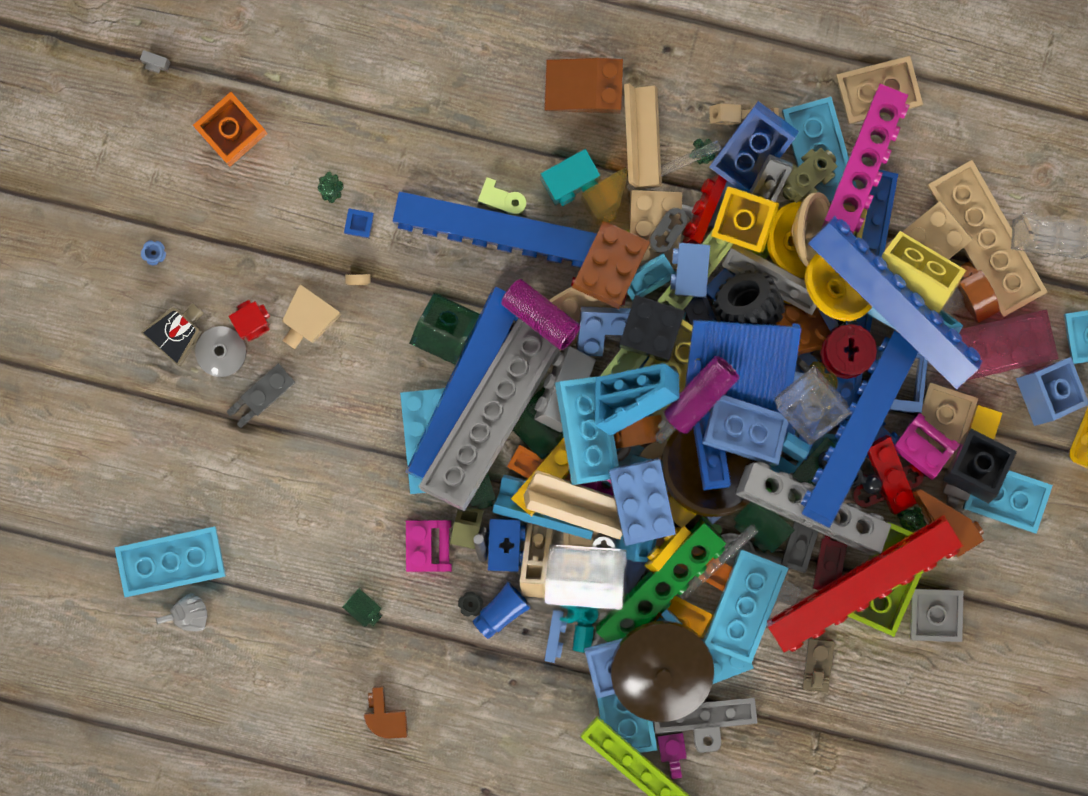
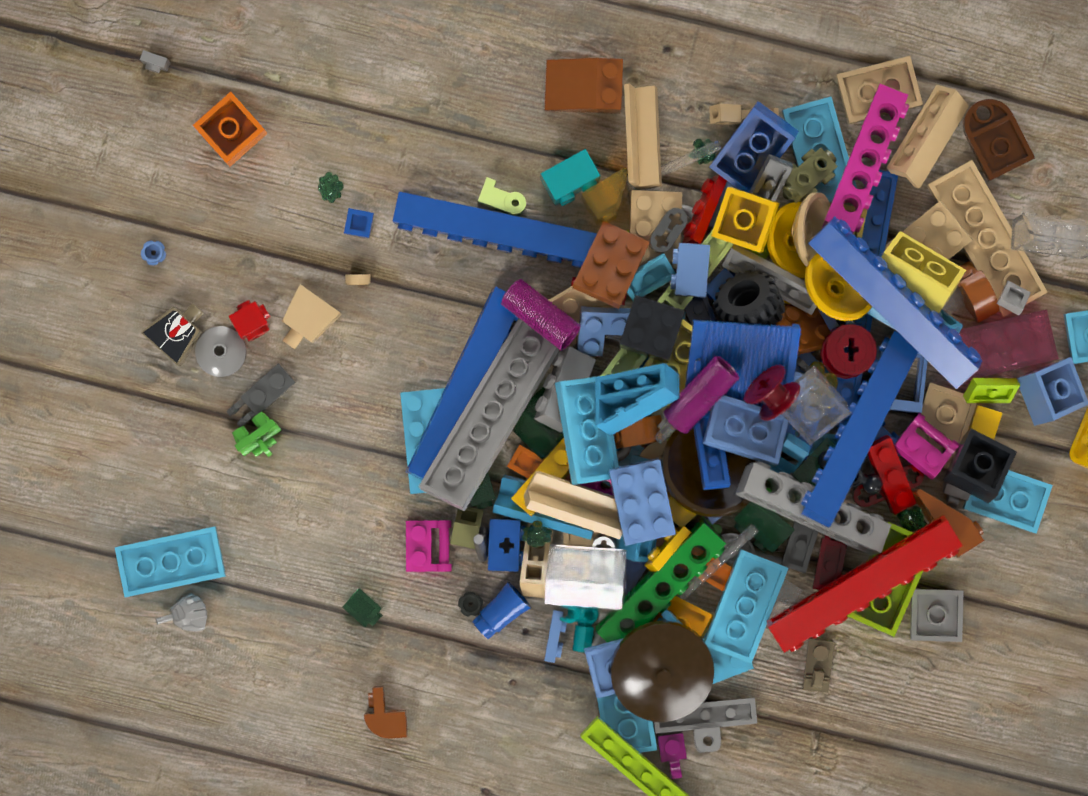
clear green slope [409,293,480,365] -> none
none -> bright green hips [232,412,281,457]
none -> clear green plant [522,521,552,548]
none -> dark red piece [744,365,801,421]
none -> tan panel [886,85,969,188]
none -> reddish brown plate [963,99,1035,182]
none -> lime plate [963,378,1020,403]
none -> light grey plate [997,281,1031,315]

